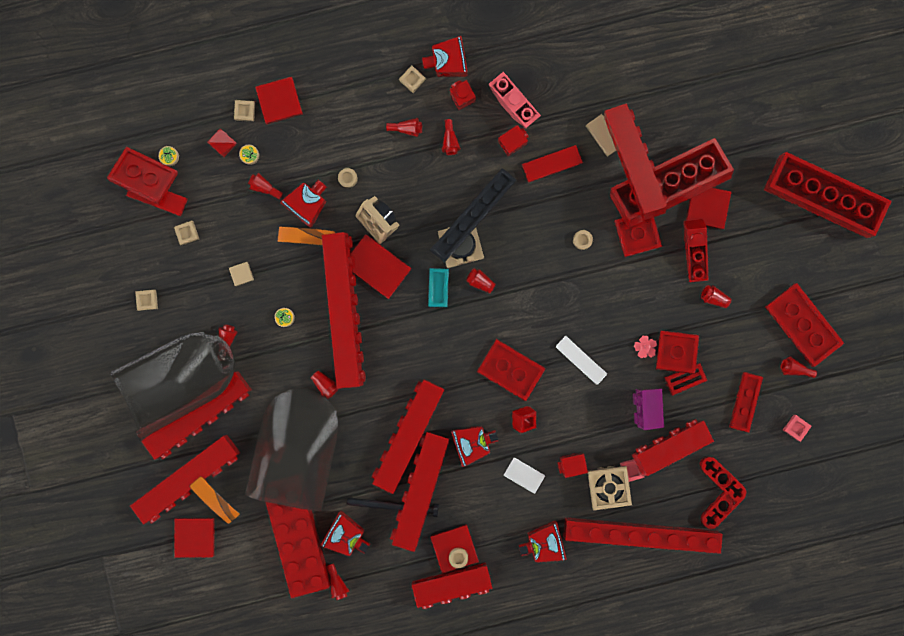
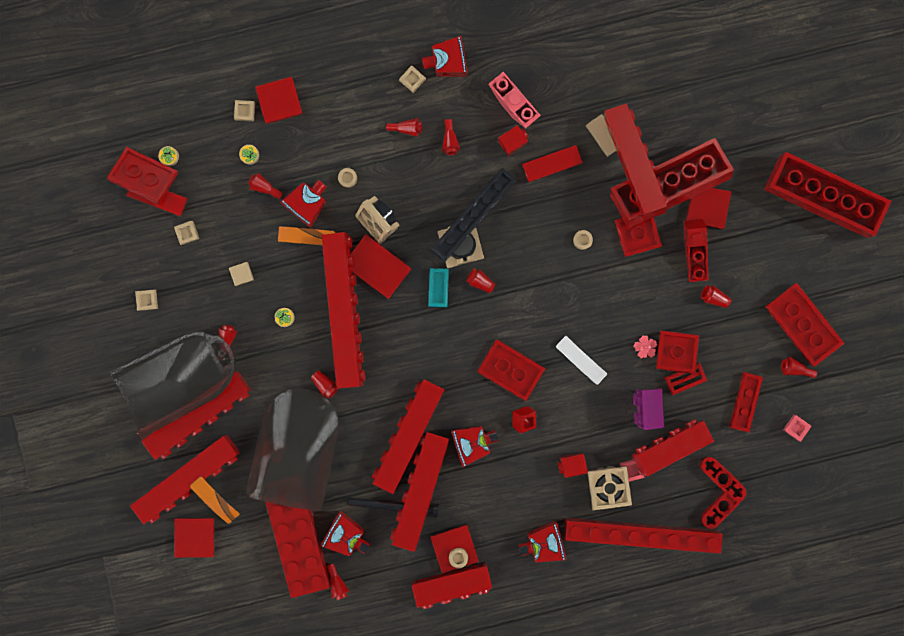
red slope [208,128,237,157] -> none
red brick [450,80,476,110] -> none
white sticker [503,458,545,494] -> none

